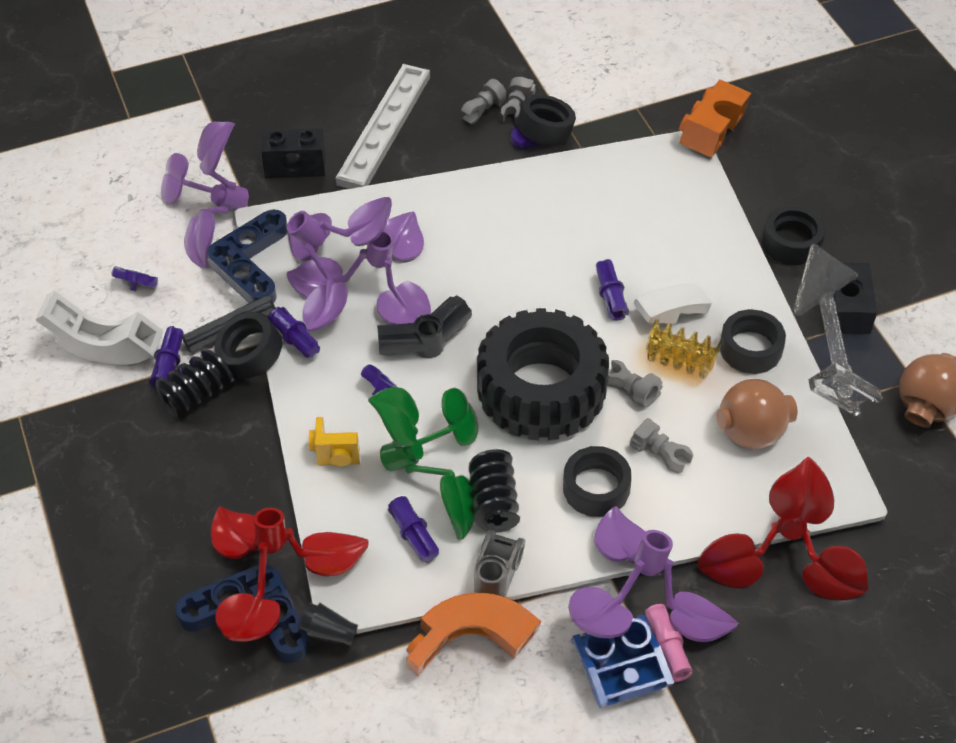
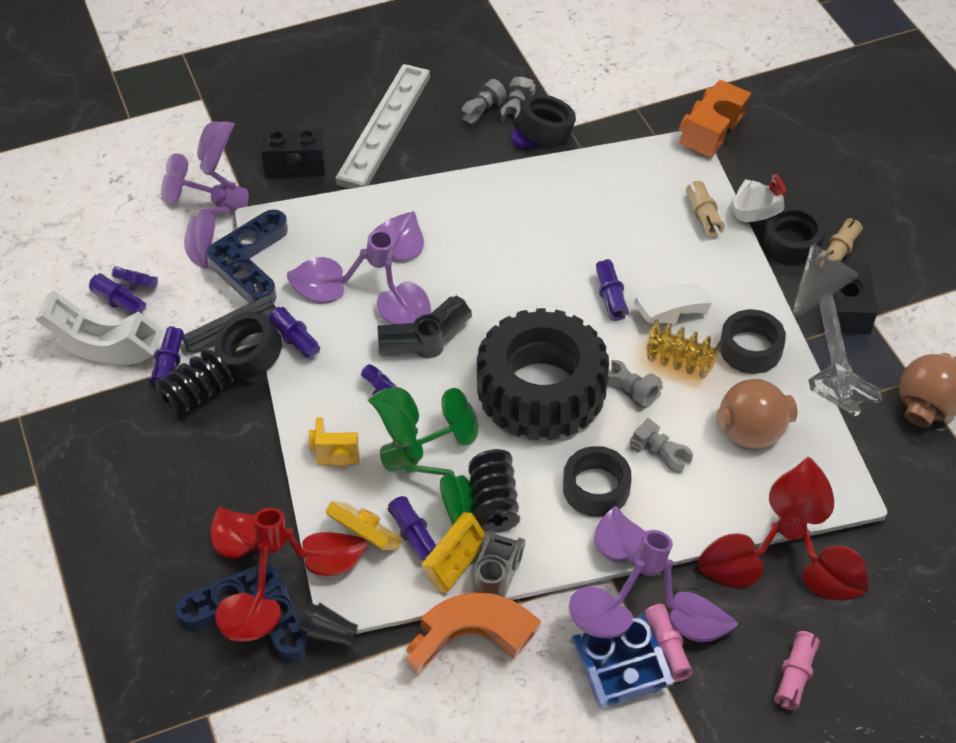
medium lavender plant [287,197,392,331] -> none
none -> dark purple axle [89,273,146,315]
none -> yellow plate [325,501,403,551]
none -> yellow plate [421,512,486,593]
none -> tan pin [686,181,725,237]
none -> white piece [733,174,786,222]
none -> bright pink pin [774,631,820,710]
none -> tan pin [817,218,863,273]

